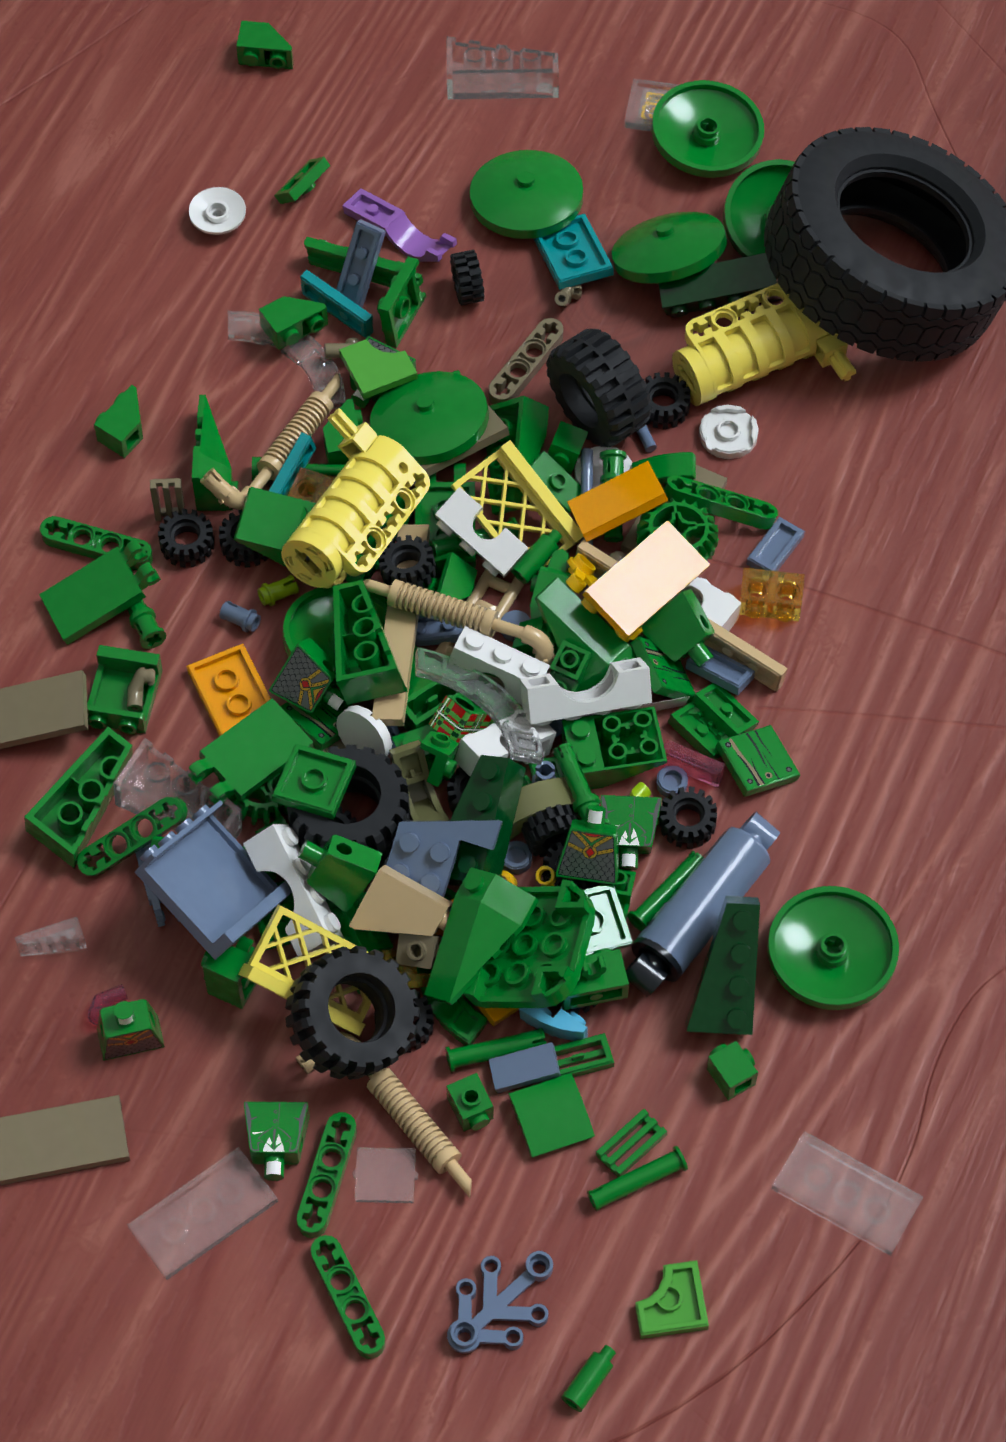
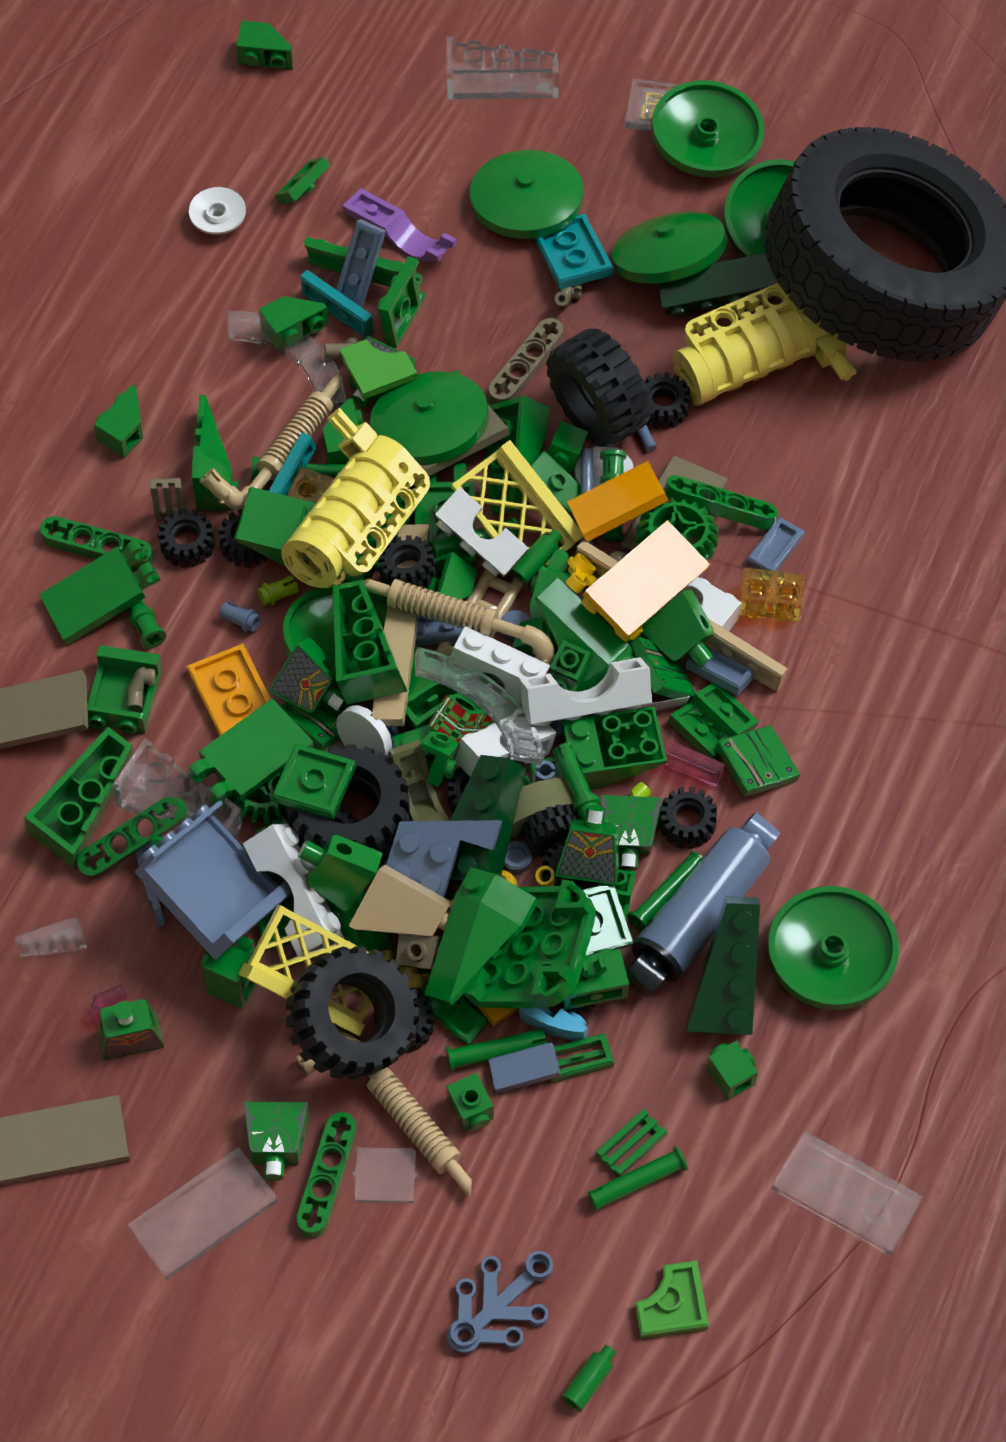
green beam [311,1235,386,1359] -> none
black tyre [450,250,485,306] -> none
green slope [508,1073,595,1157] -> none
green slope [632,452,696,484] -> none
sand blue tile [656,766,688,798] -> none
white tile [699,404,759,459] -> none

